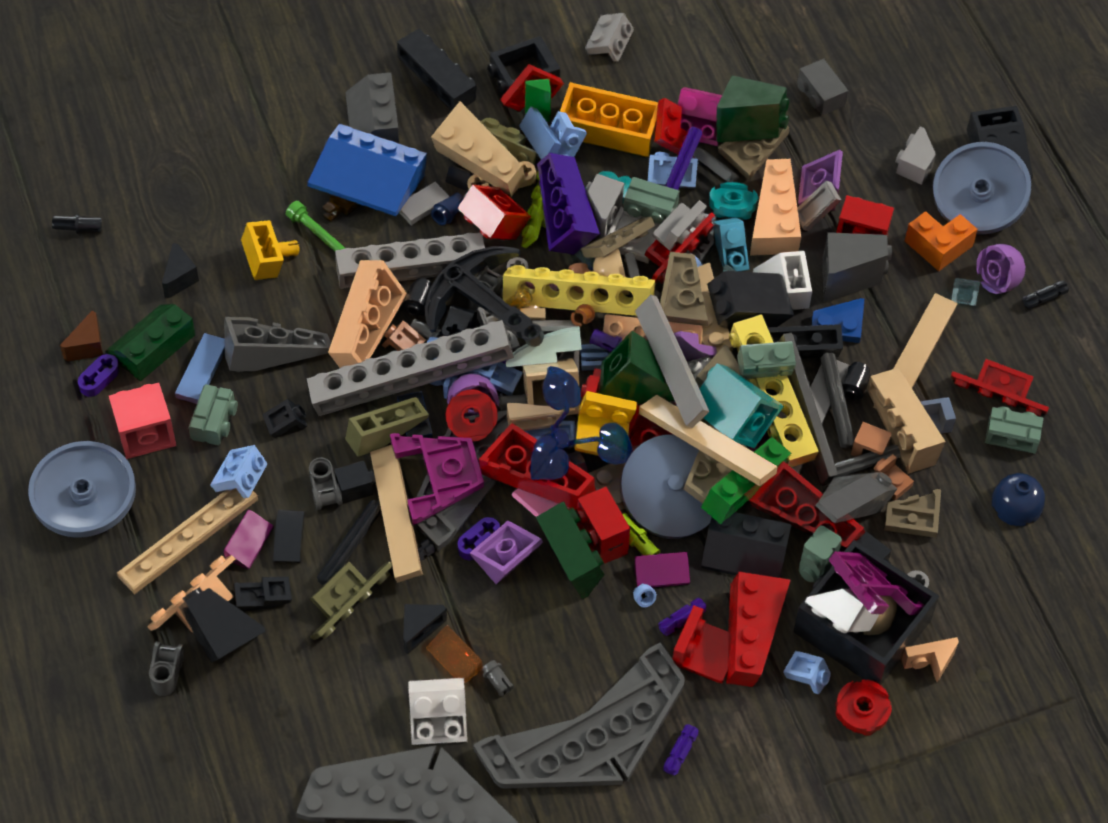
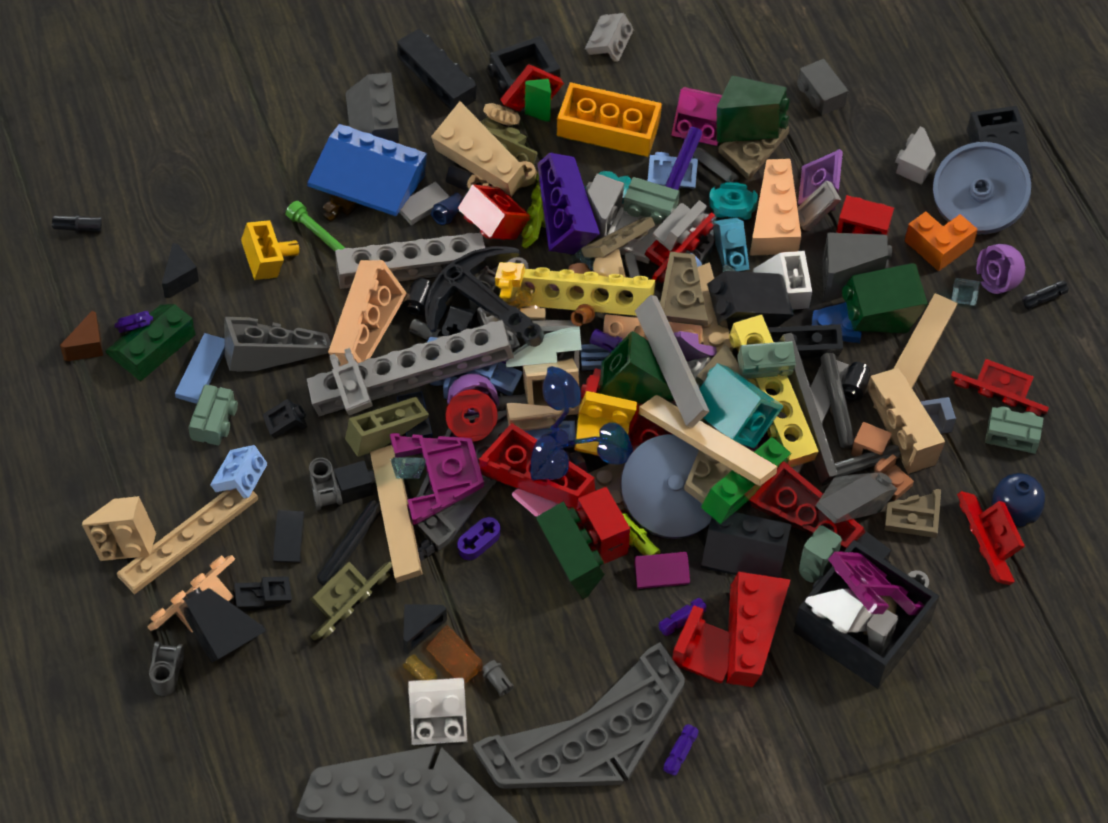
sand blue dish [28,441,136,537] -> none
dark purple beam [77,354,120,397] -> none
coral slope [109,383,177,459] -> none
magenta slope [224,509,274,569] -> none
nougat bracket [382,321,426,351] -> none
medium lavender slope [470,521,543,584] -> none
medium blue tile [519,107,561,160] -> none
light blue bracket [550,111,587,157] -> none
light blue hinge [633,584,657,607] -> none
red plate [654,98,697,159] -> none
light blue bracket [783,651,831,694] -> none
red plate [836,680,892,736] -> none
light nougat slope [901,637,959,682] -> none
none -> tan slope [82,496,156,561]
none -> dark purple axle [114,311,153,333]
none -> light grey hinge [330,348,373,415]
none -> clear light blue slope [391,457,426,479]
none -> clear yellow pin [403,654,438,681]
none -> tan gear [483,103,520,126]
none -> yellow plate [495,262,525,299]
none -> dark green slope [842,263,928,333]
none -> light grey slope [867,610,898,656]
none -> red bracket [957,491,1025,585]

